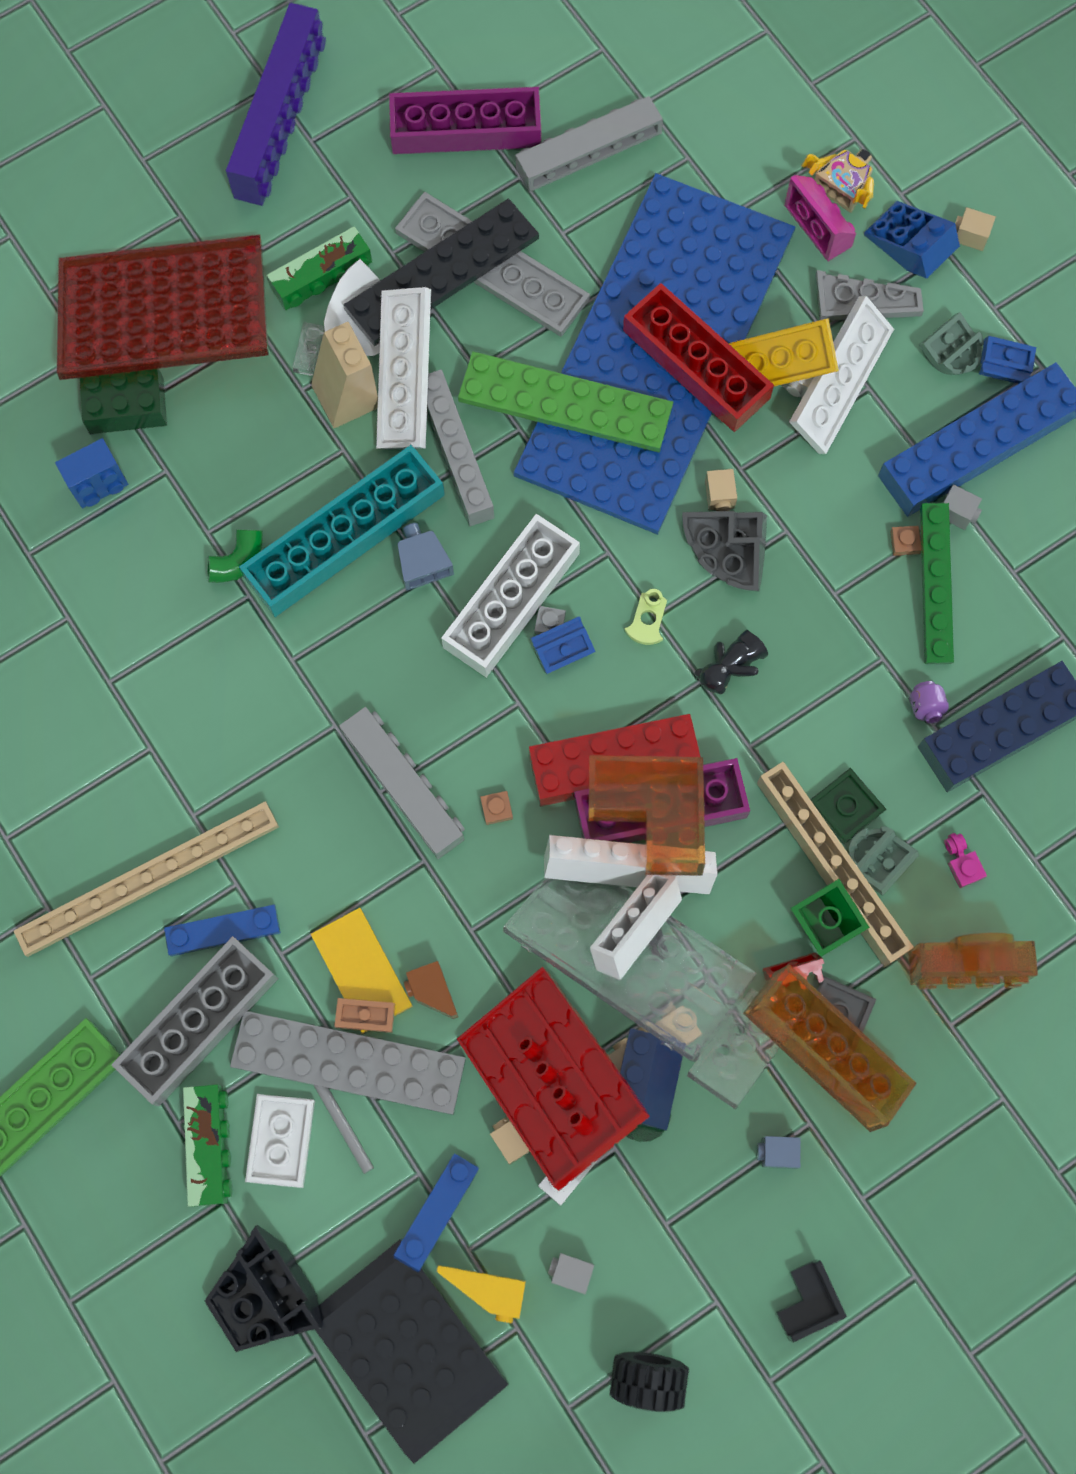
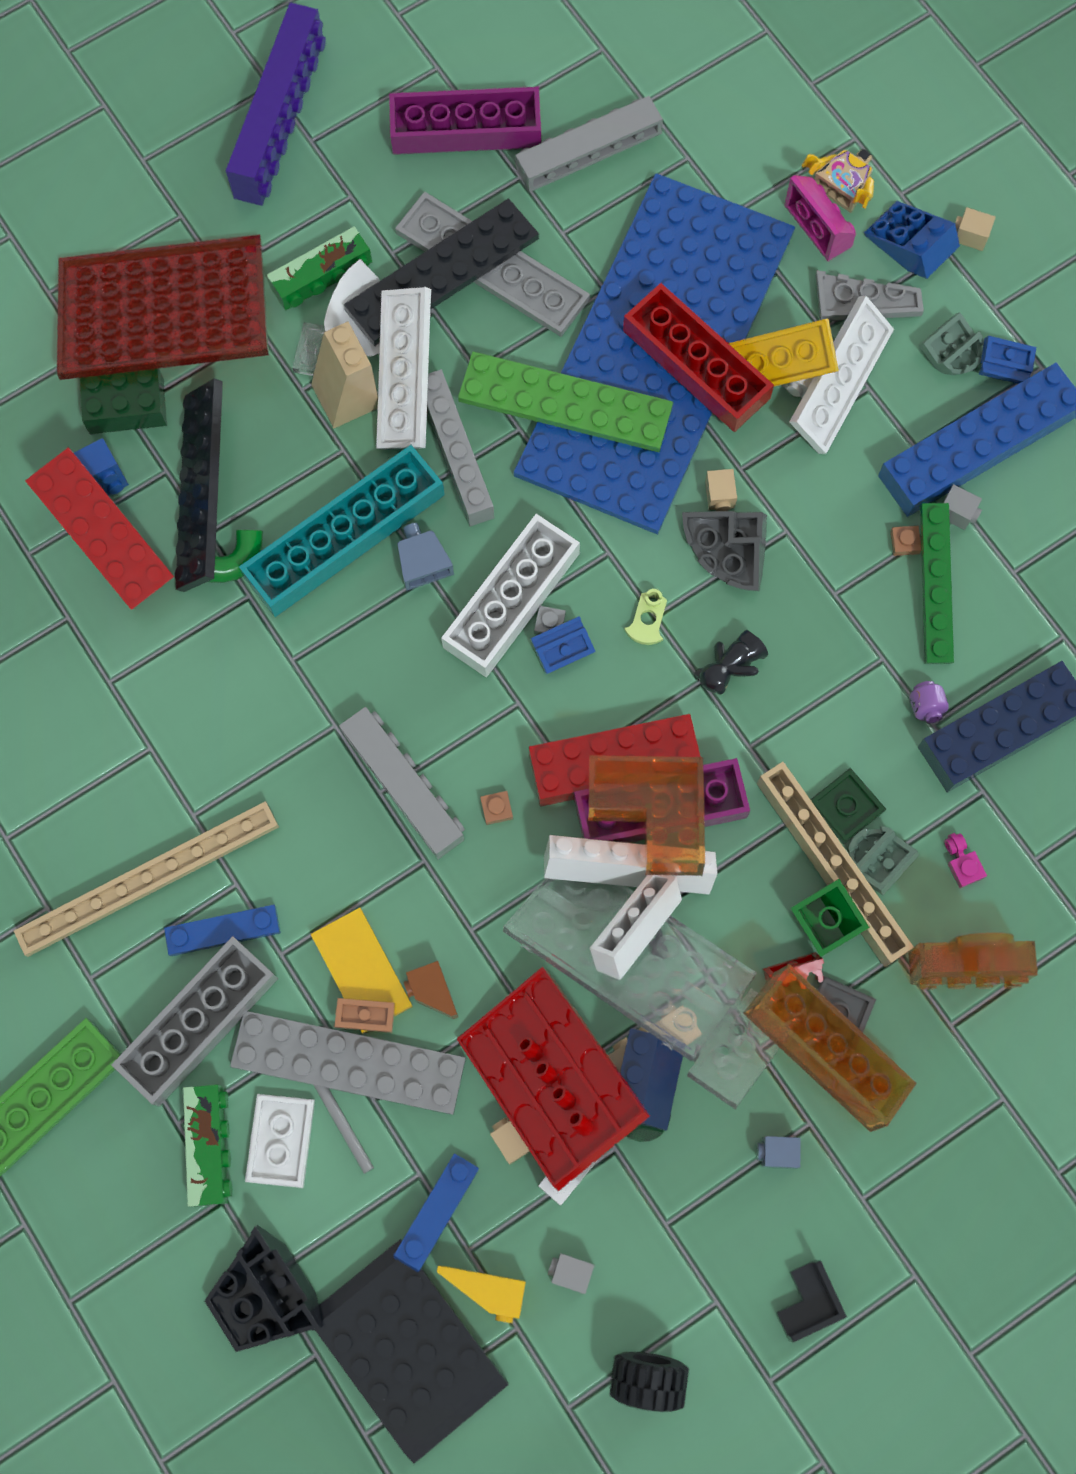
none -> red brick [25,447,174,610]
none -> black plate [174,378,223,592]

